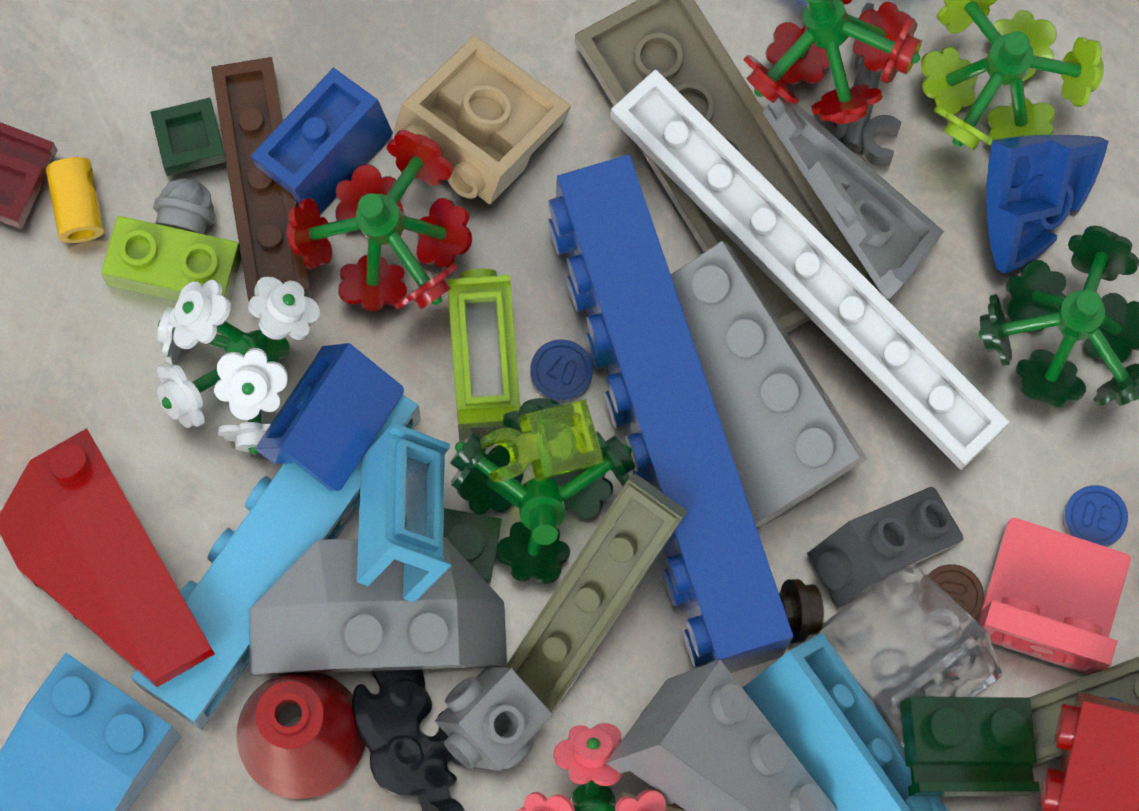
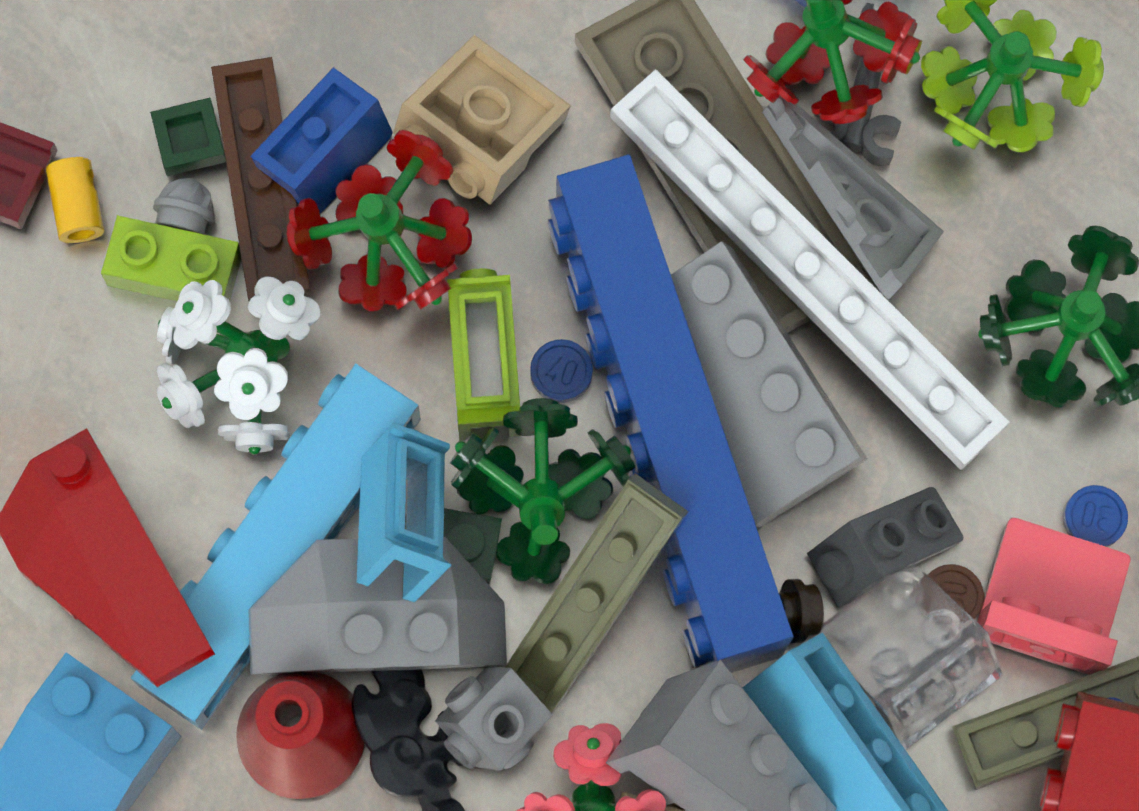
blue panel [255,343,404,491] -> none
clear neon green plate [480,399,604,482] -> none
dark green plate [900,696,1040,796] -> none
blue brick [986,135,1109,274] -> none

